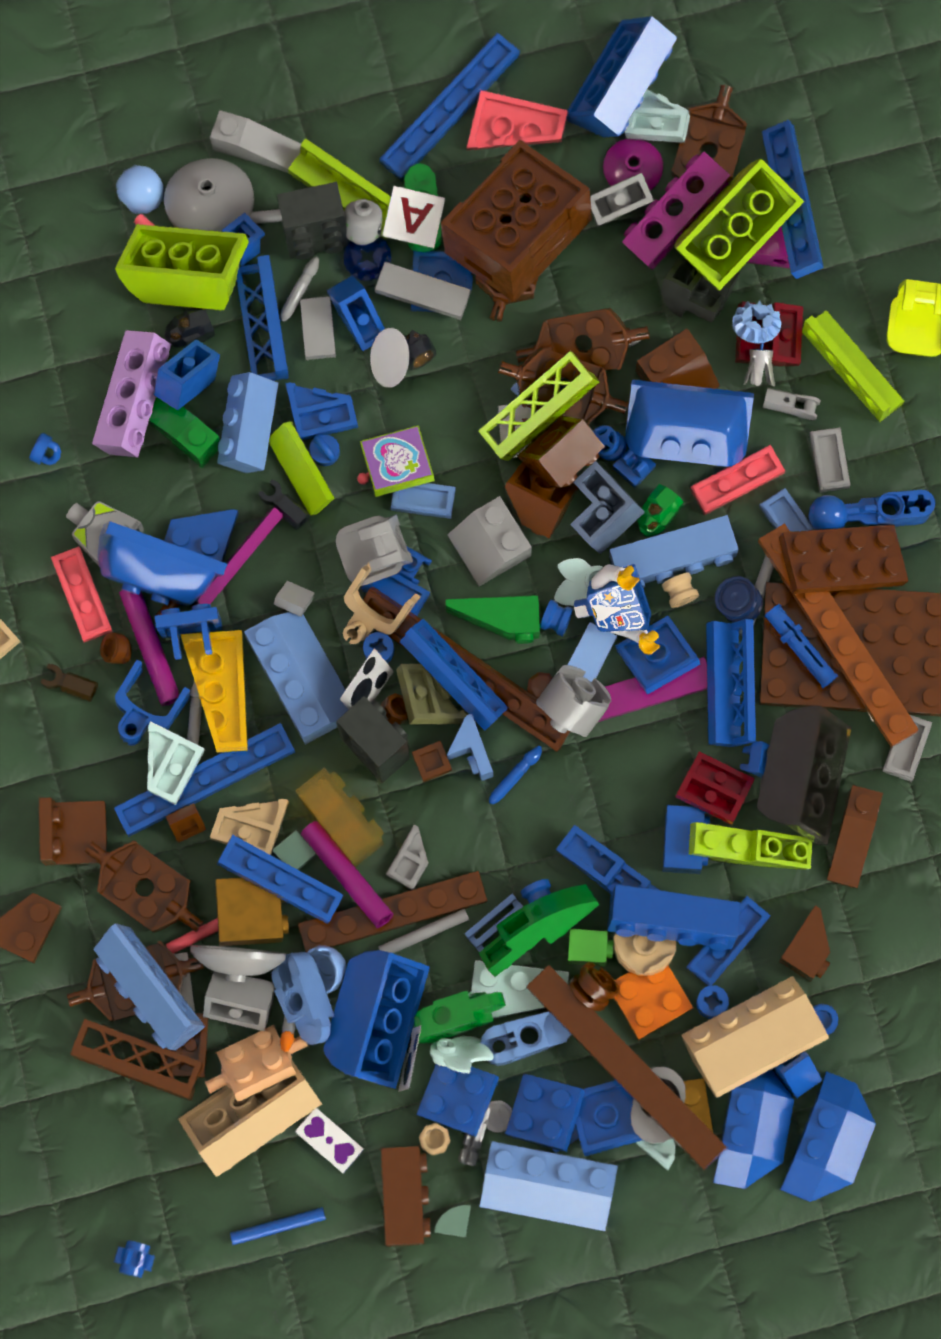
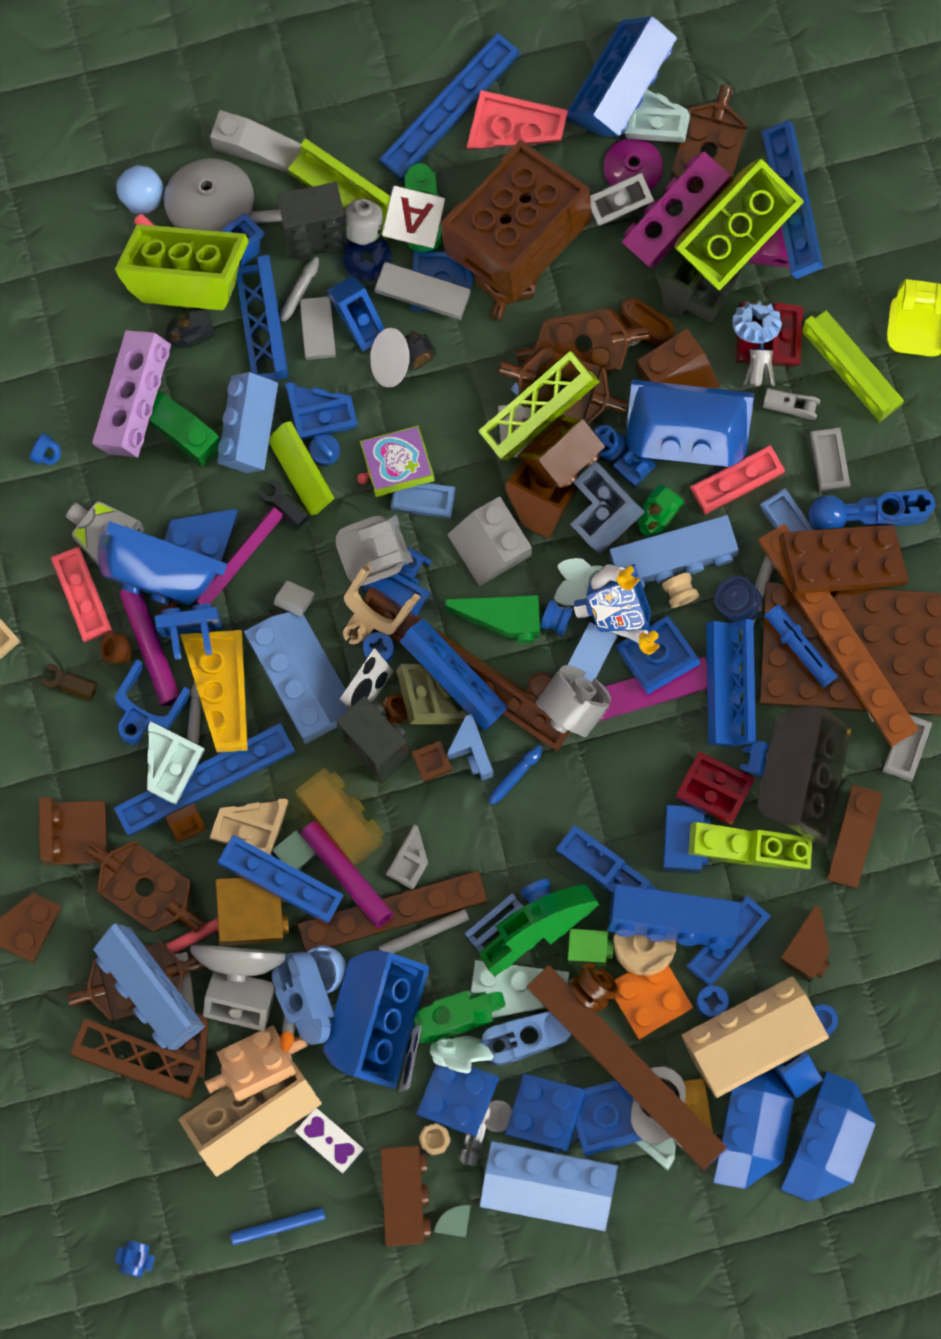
blue brick [154,339,220,410] -> none
none -> reddish brown tile [618,298,675,346]

